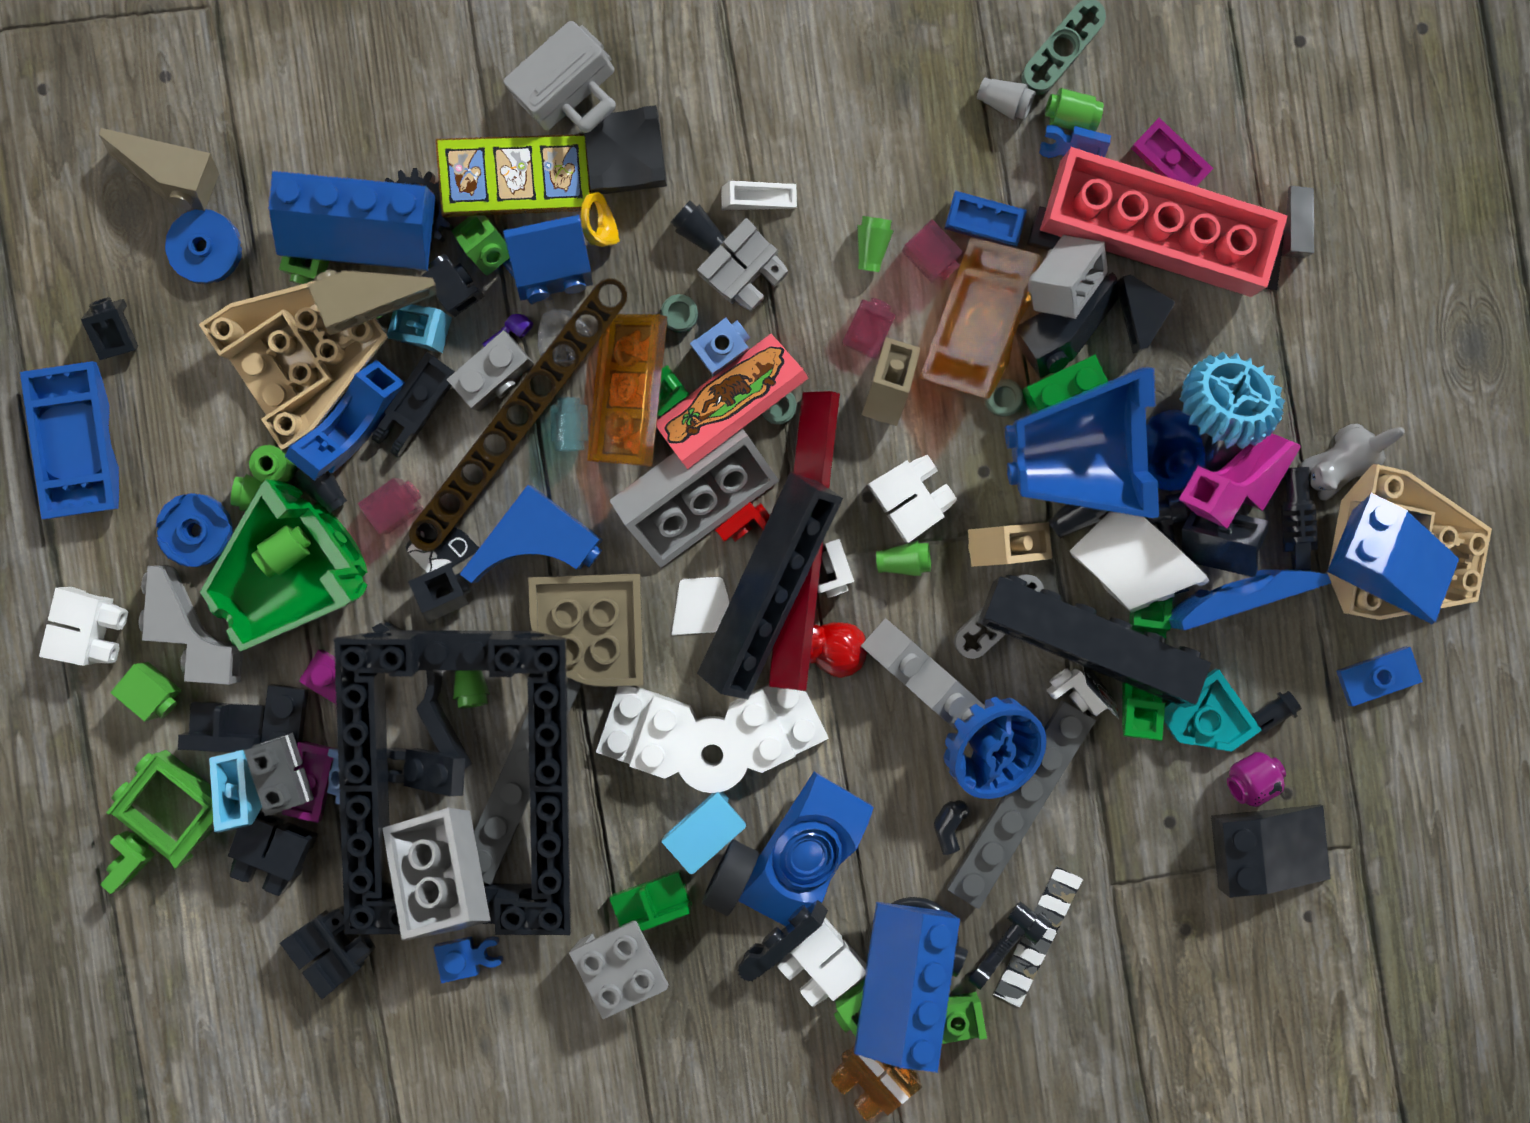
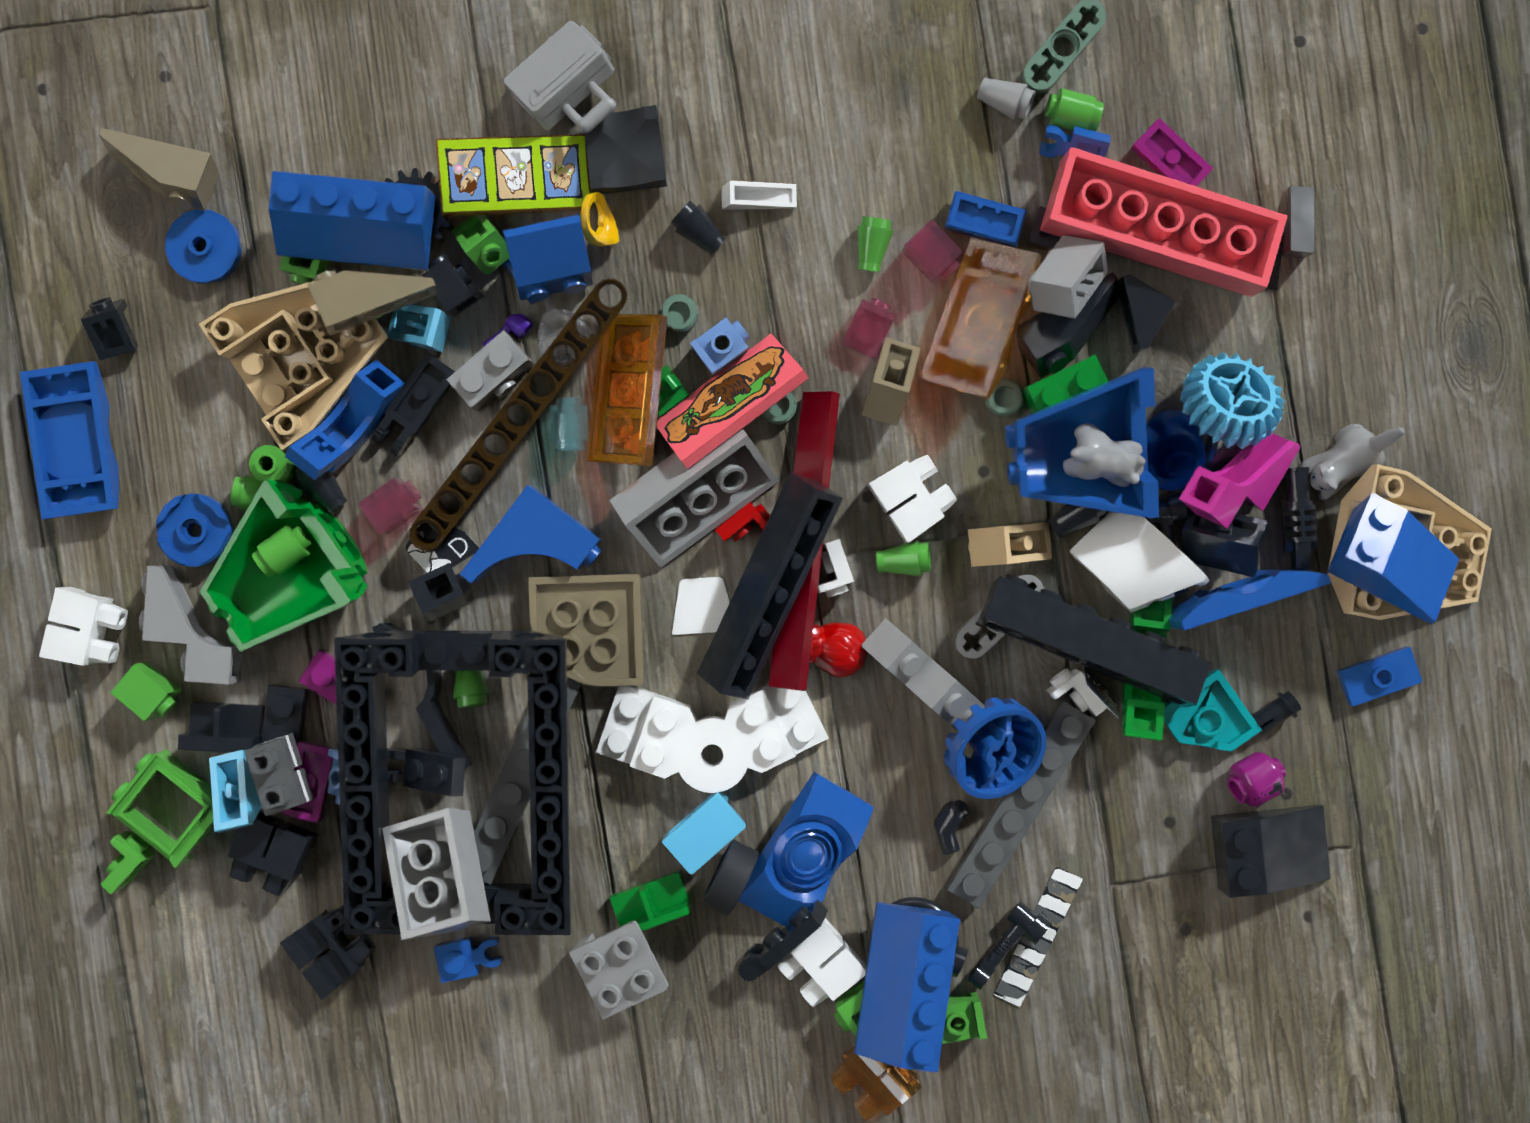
light grey hips [697,218,788,312] -> none
none -> light grey animal [1063,423,1146,487]

